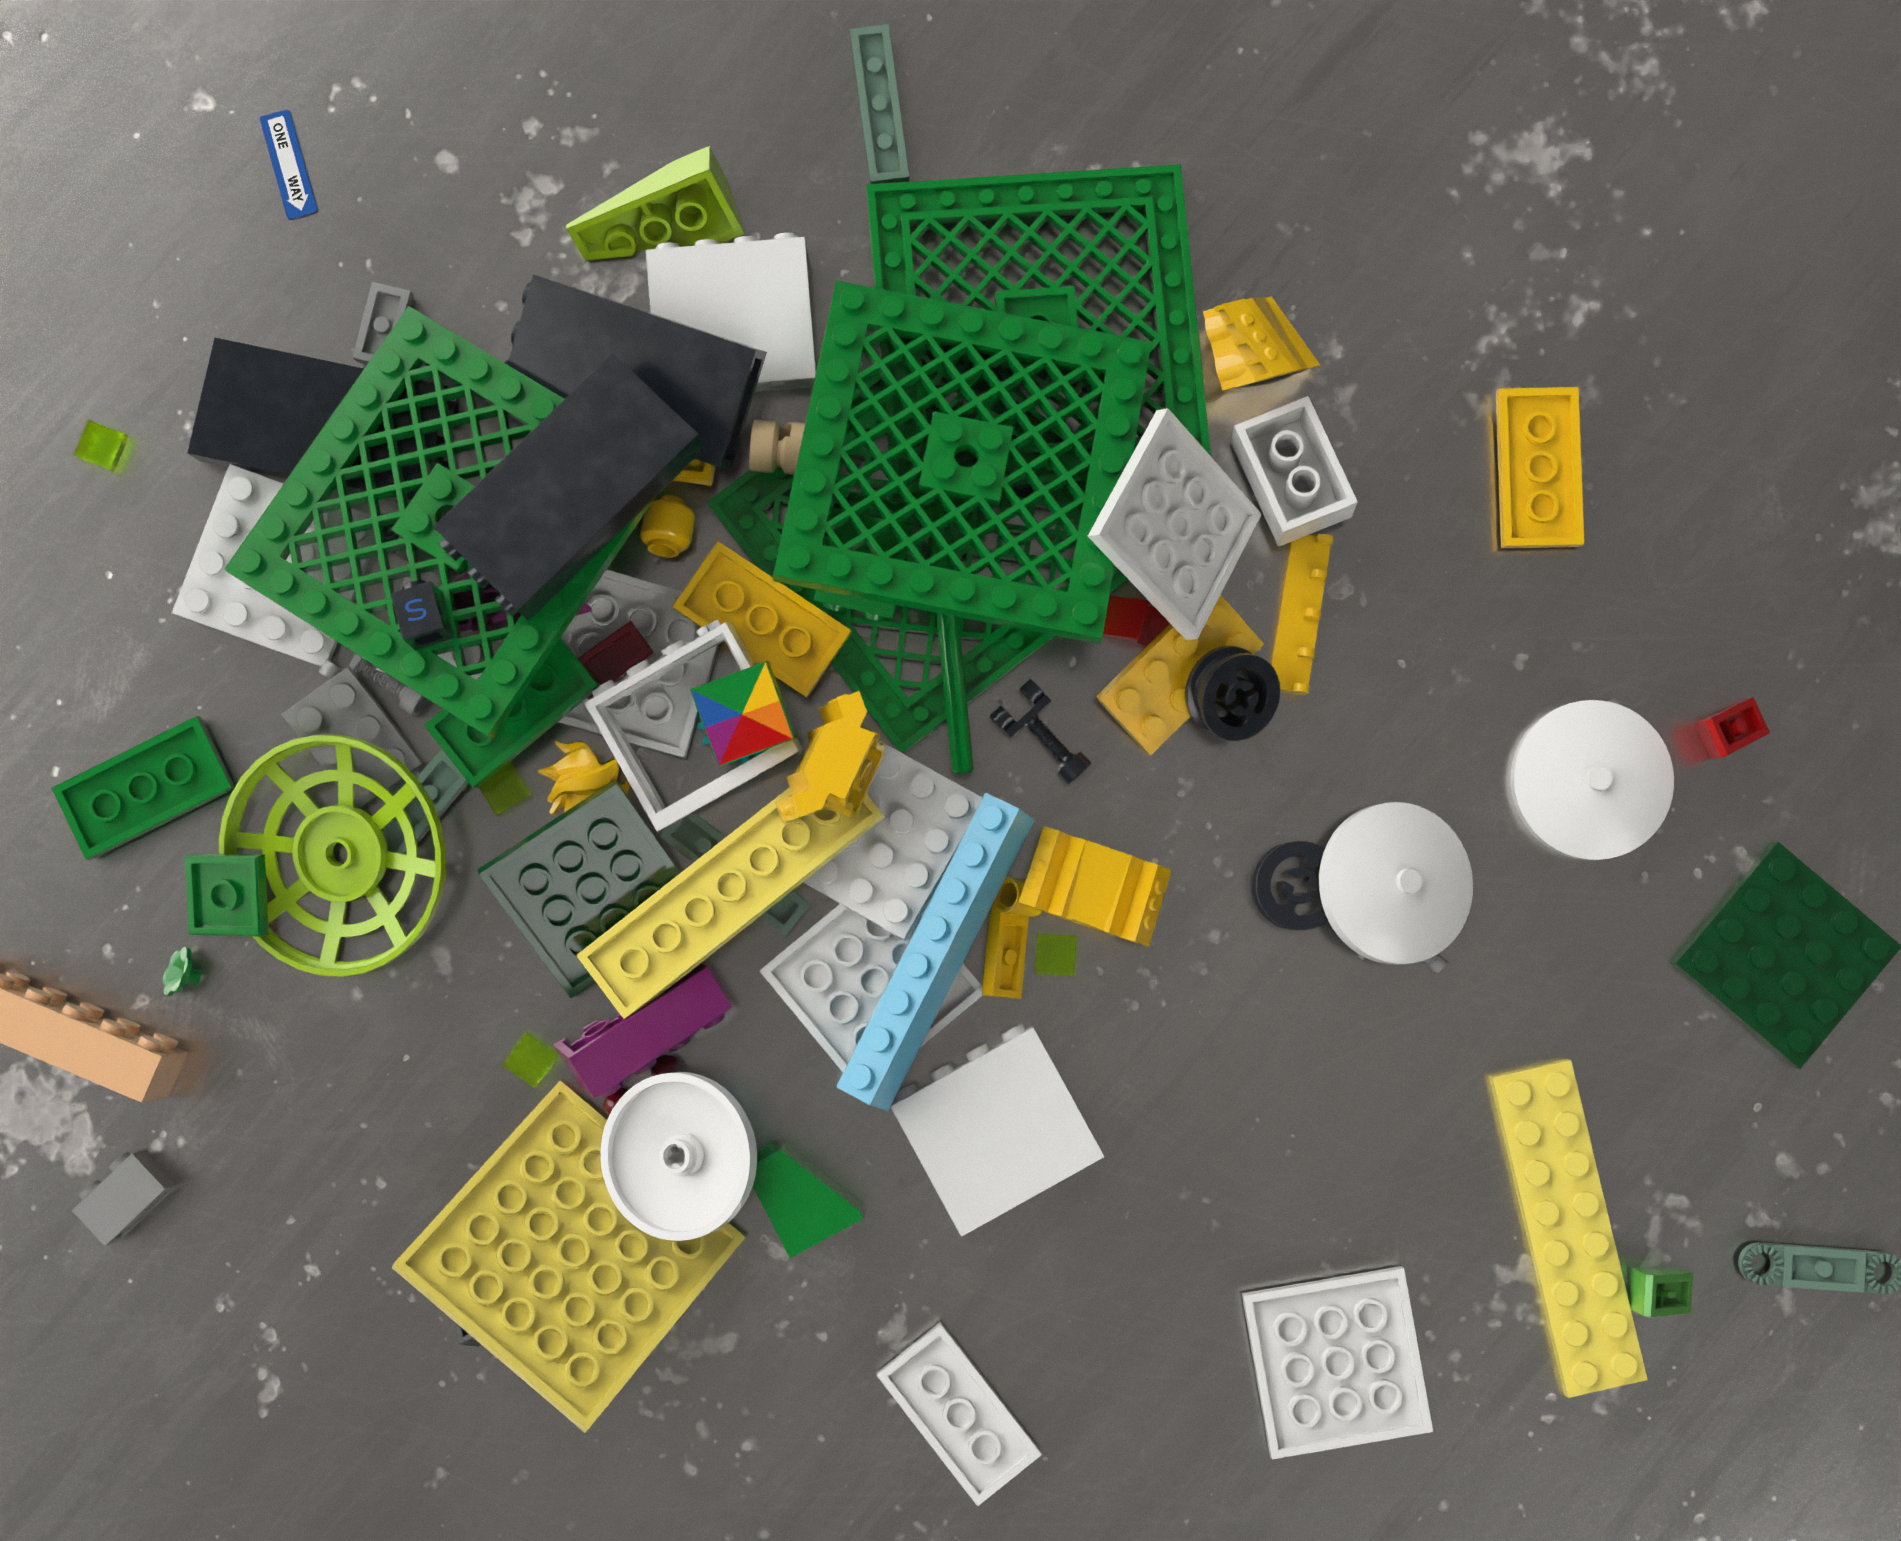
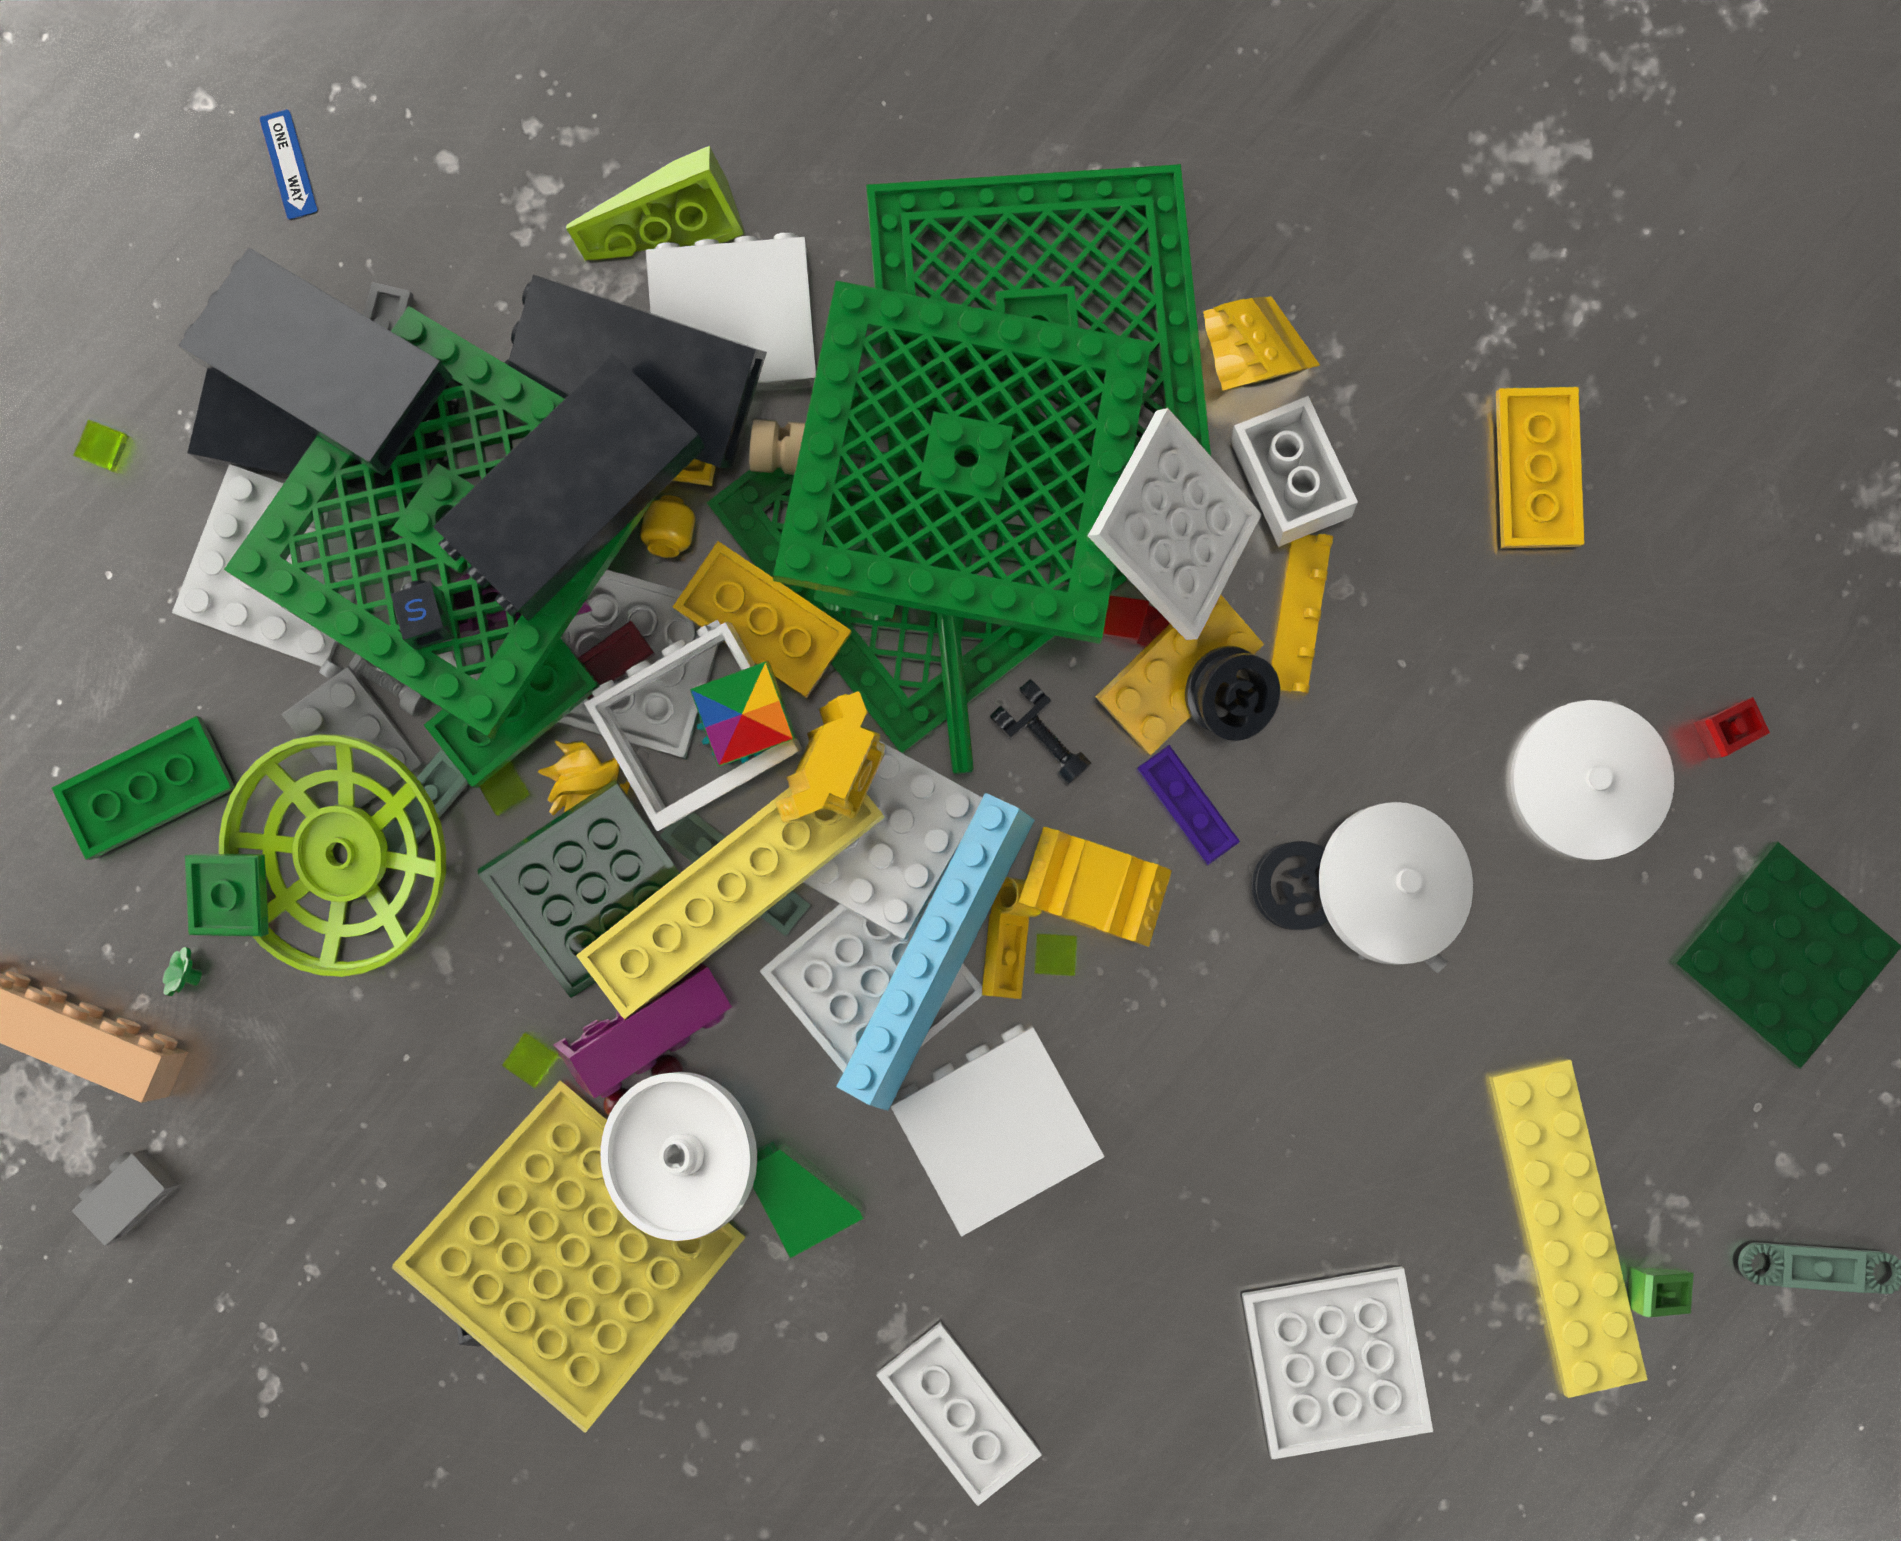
sand green plate [850,24,910,184] -> none
none -> brick [179,248,453,476]
none -> dark purple tile [1136,745,1240,866]

